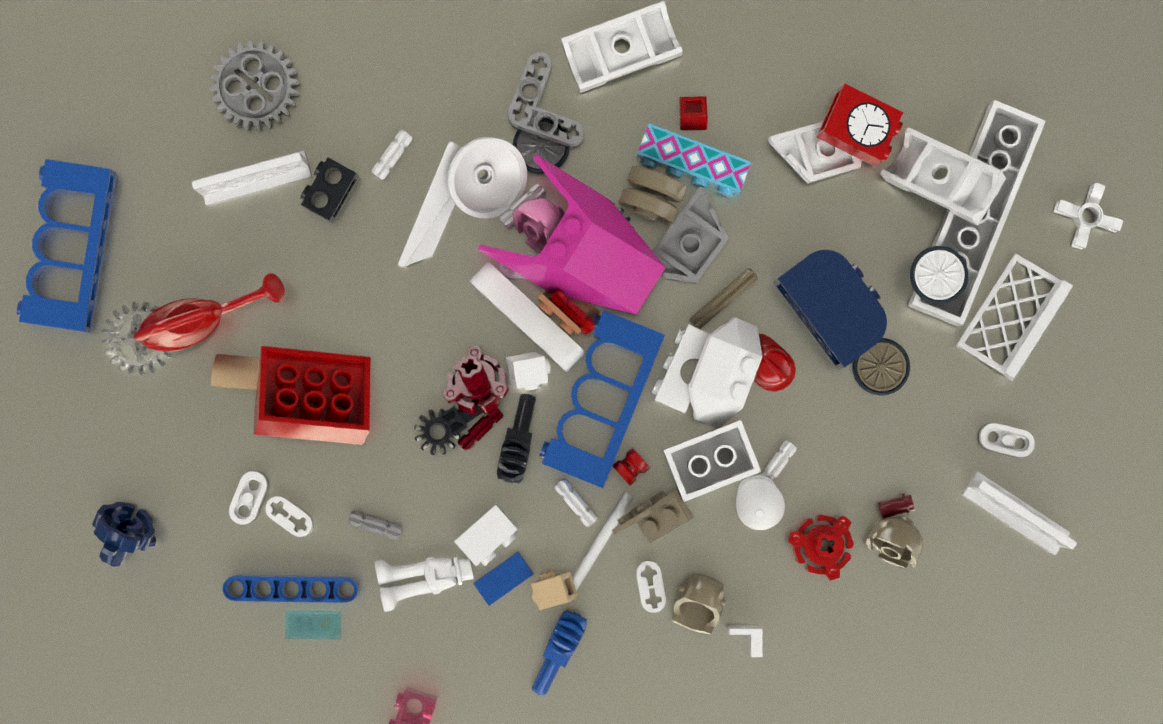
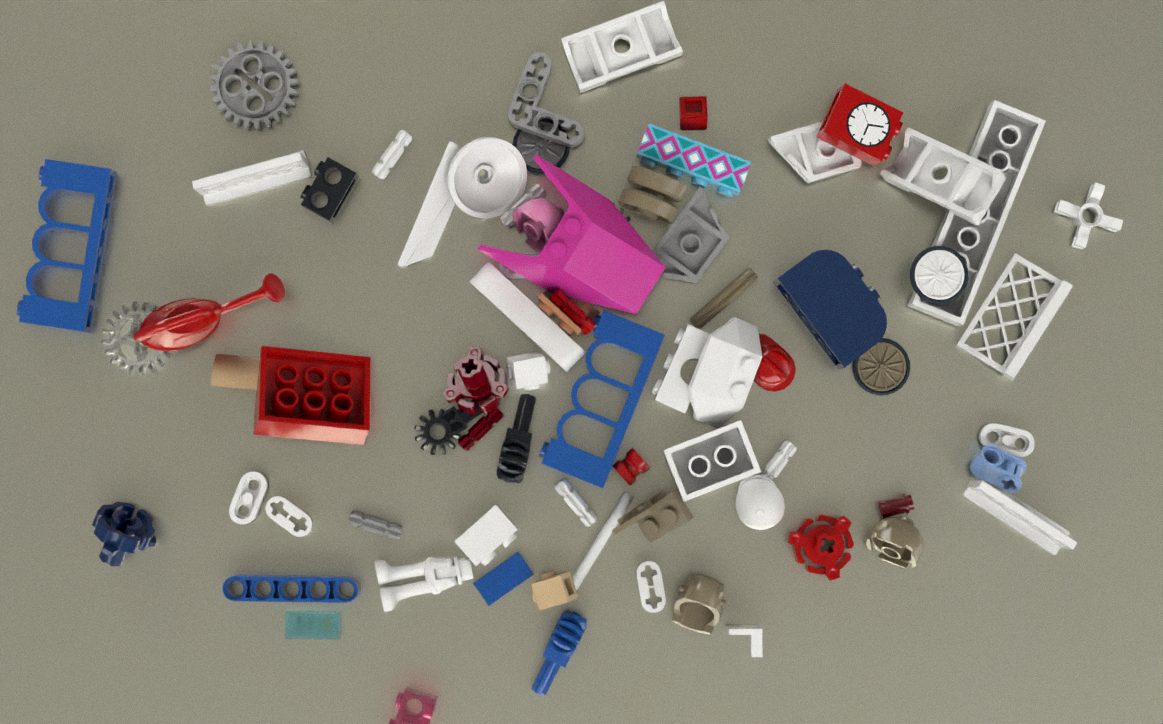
none -> light blue piece [970,445,1027,493]

